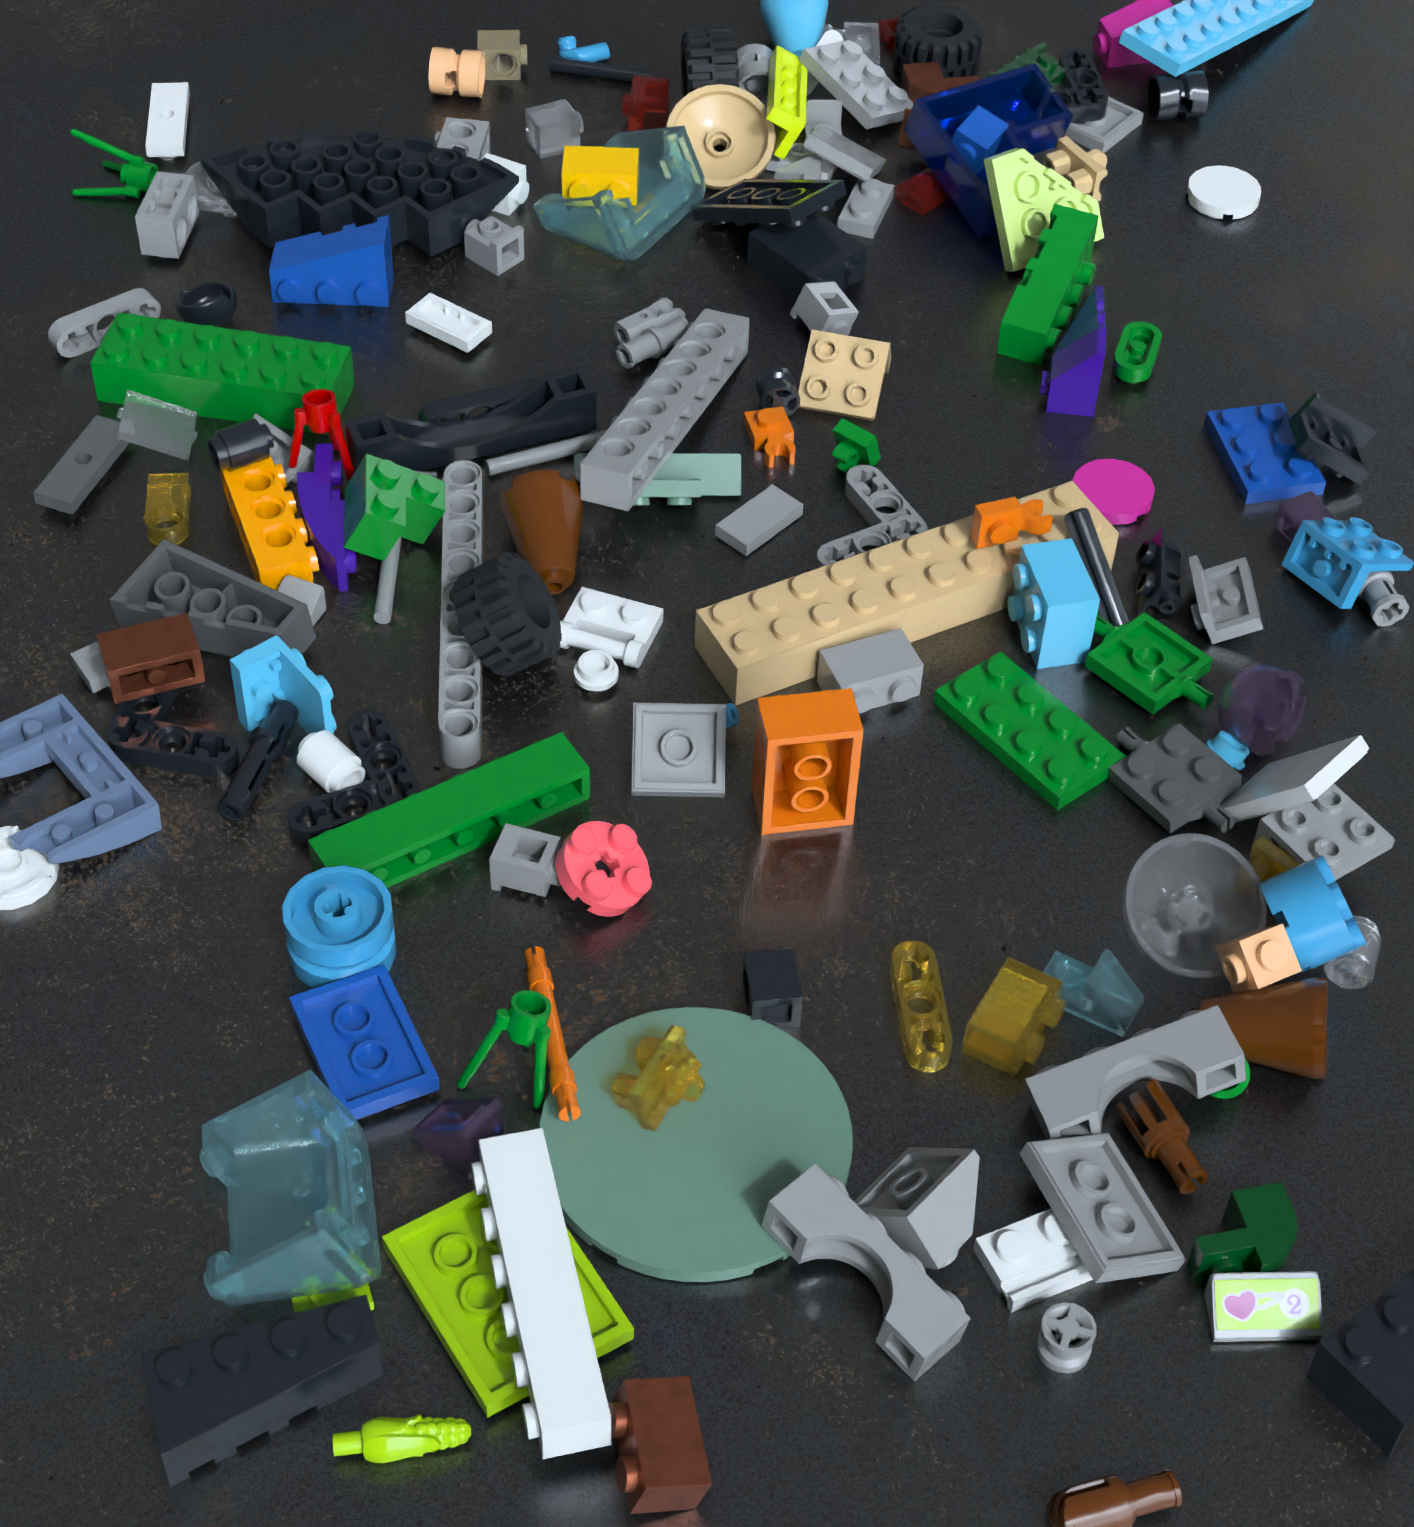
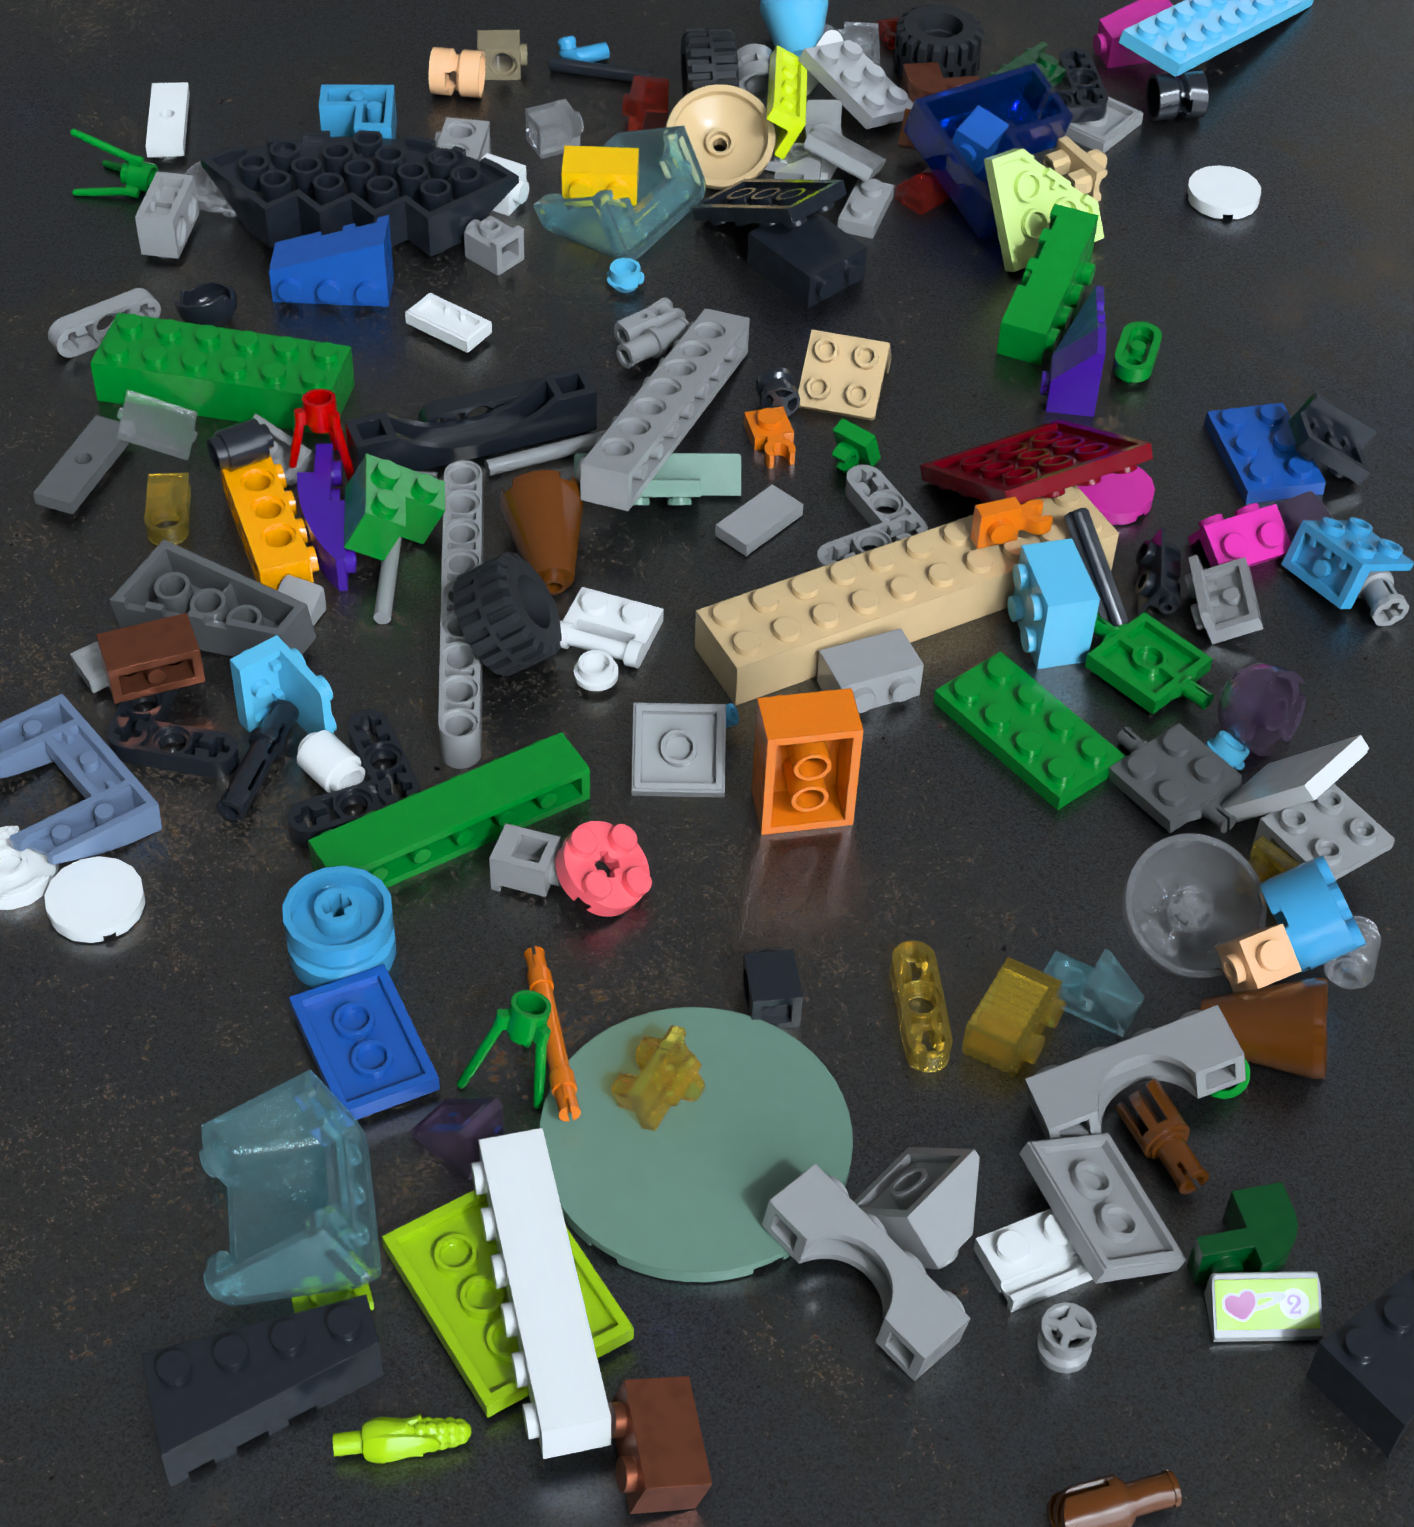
light grey brick [790,281,859,336] -> none
none -> white tile [44,856,145,943]
none -> dark azure brick [319,85,397,139]
none -> medium azure plate [607,258,644,293]
none -> dark red plate [920,419,1153,505]
none -> dark pink bracket [1187,503,1291,567]

